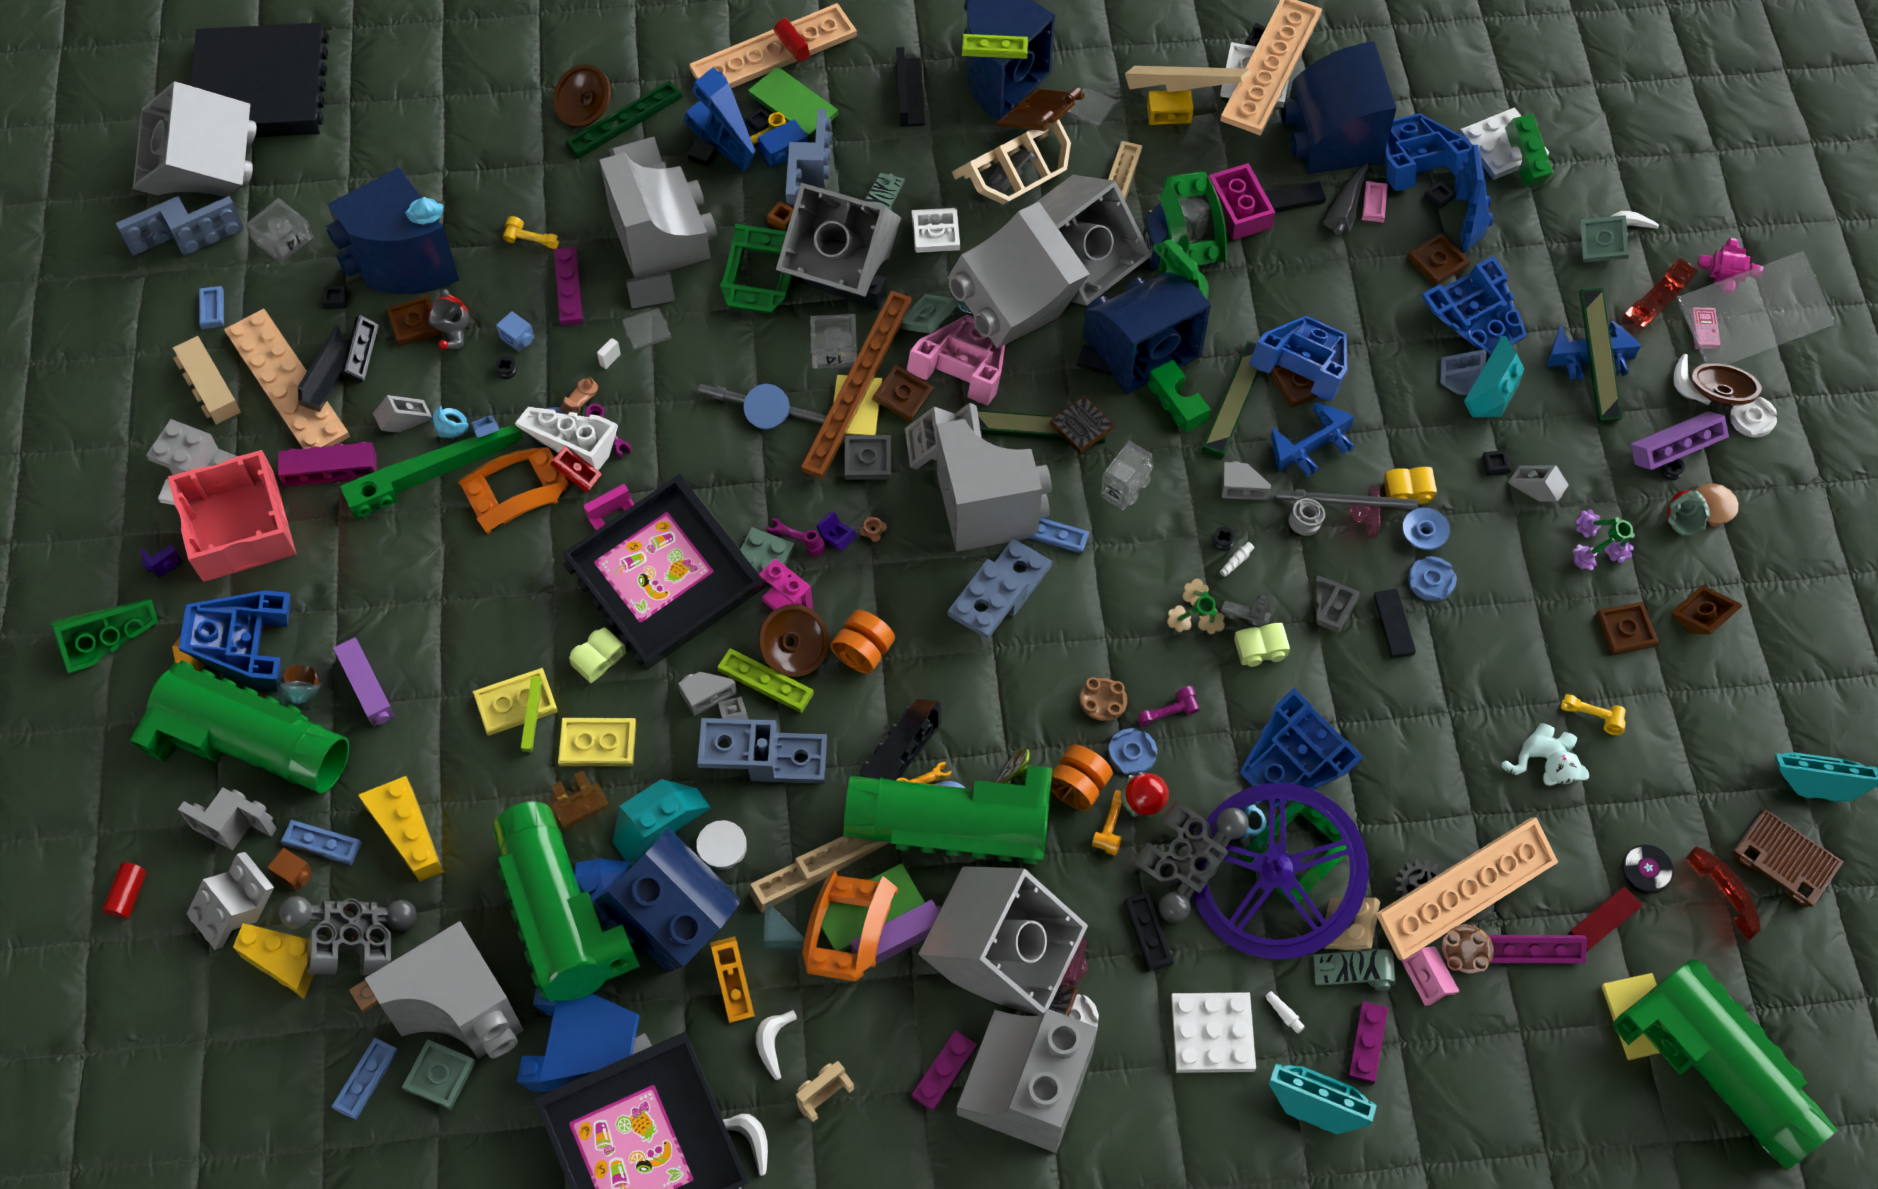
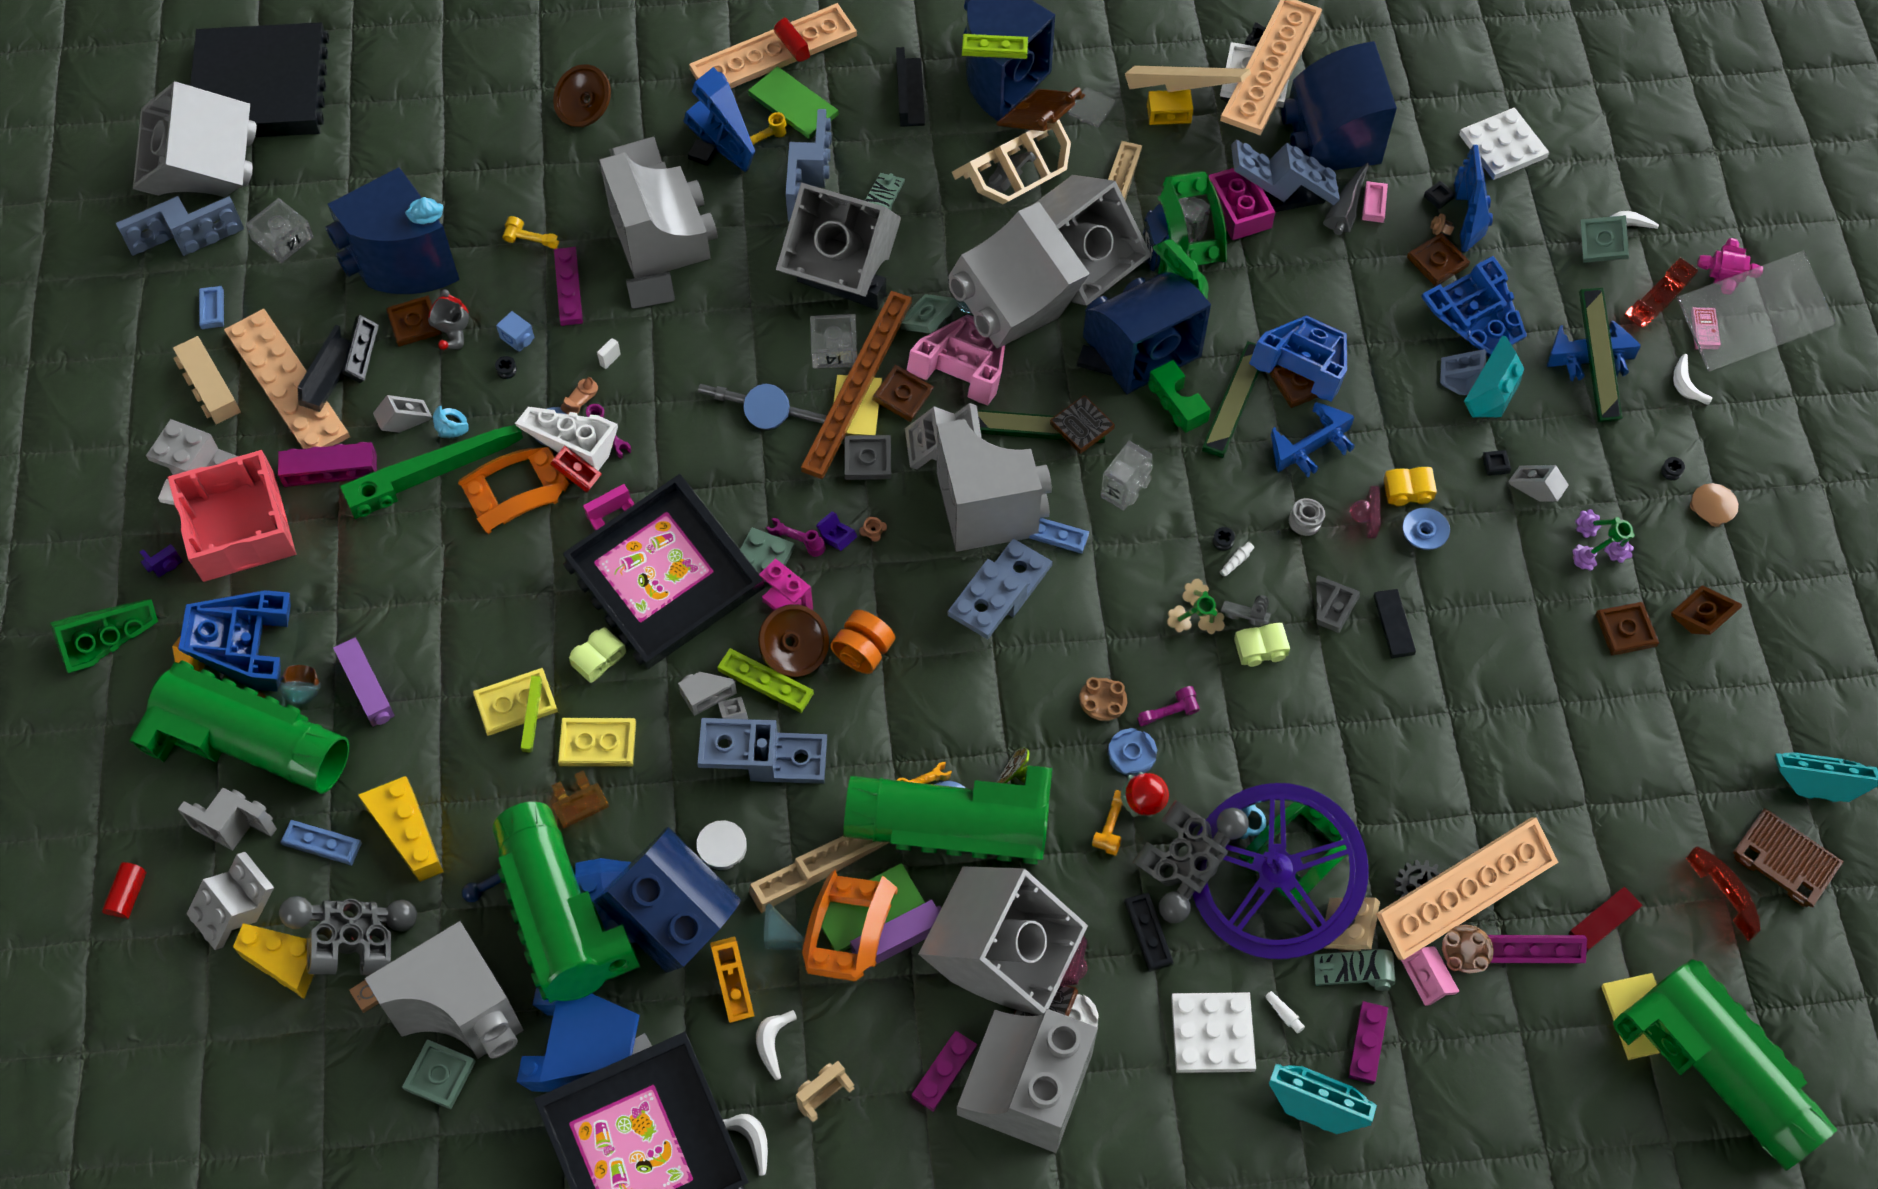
dark orange brick [267,848,313,892] -> none
black tile [322,286,348,309] -> none
medium blue tile [331,1037,398,1121] -> none
medium blue tile [471,415,499,438] -> none
dark green tile [565,80,683,159] -> none
teal wedge [613,779,711,862] -> none
clear piece [622,308,671,351] -> none
green wedge [720,224,792,314] -> none
black tile [745,108,770,133] -> none
blue brick [758,119,808,168] -> none
dark orange brick [767,201,794,231] -> none
black wedge [860,699,941,780] -> none
white bracket [912,208,960,253] -> none
orange wheel [1050,744,1113,811] -> none
light grey slope [1222,461,1271,501] -> none
blue wedge [1240,688,1364,808] -> none
dark grey bar [1276,489,1418,509] -> none
blue wedge [1384,113,1473,191] -> none
medium blue tile [1408,556,1457,602] -> none
light aqua animal [1501,723,1589,786] -> none
green arch [1505,113,1554,187] -> none
yellow brick [1561,694,1626,735] -> none
black tile [1621,844,1674,894] -> none
medium lavender brick [1631,411,1729,470] -> none
sand green hair [1667,490,1711,536] -> none
reddish brown dish [1691,363,1761,406] -> none
white tile [1729,397,1777,438] -> none
none -> dark blue bar [462,873,501,903]
none -> sand blue bracket [1231,139,1340,205]
none -> medium nougat plate [1431,213,1454,235]

